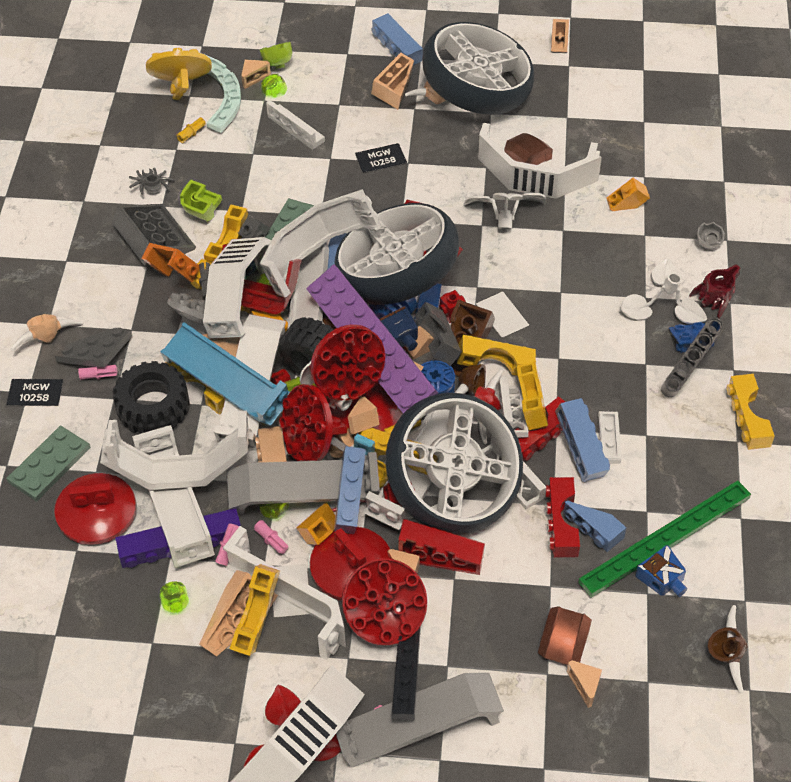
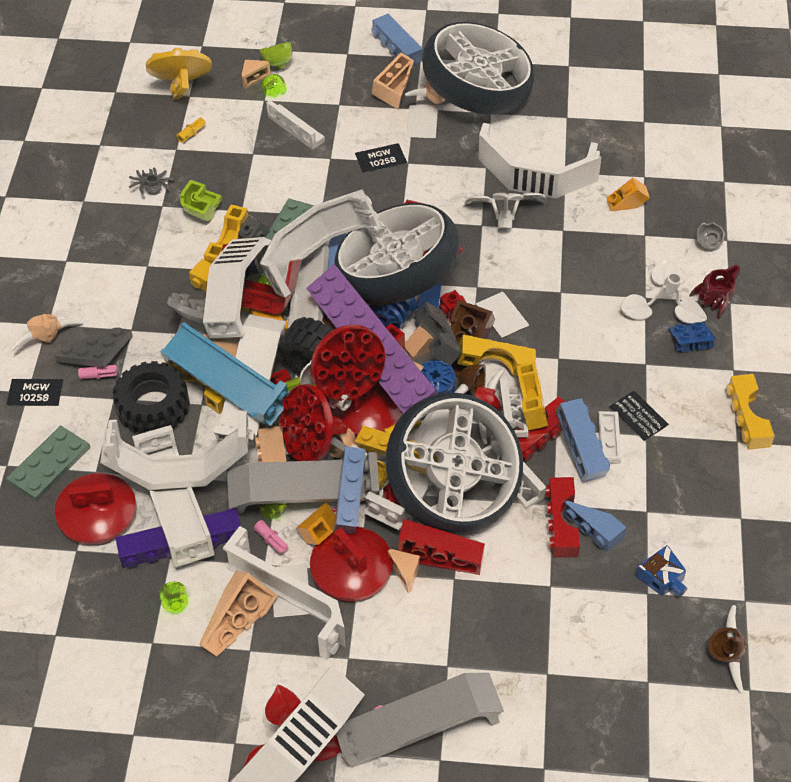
dark grey slope [112,204,196,266] -> none
orange panel [141,243,200,283] -> none
light aqua plate [199,52,241,133] -> none
dark grey pin [199,262,211,300] -> none
bright pink axle [215,524,239,566] -> none
yellow arch [230,564,280,656] -> none
red bracket [342,558,427,645] -> none
light nougat slope [348,397,379,434] -> none
medium azure tile [354,434,375,455] -> none
dark blue torso [379,306,418,351] -> none
black tile [392,626,421,720] -> none
copper slope [504,133,553,165] -> none
copper slope [538,606,592,665] -> none
light nougat slope [551,19,569,52] -> none
light nougat slope [567,660,602,708] -> none
green plate [578,480,751,598] -> none
black beam [661,318,723,397] -> none
none -> white sticker [407,105,438,138]
none -> black sticker [609,391,669,441]

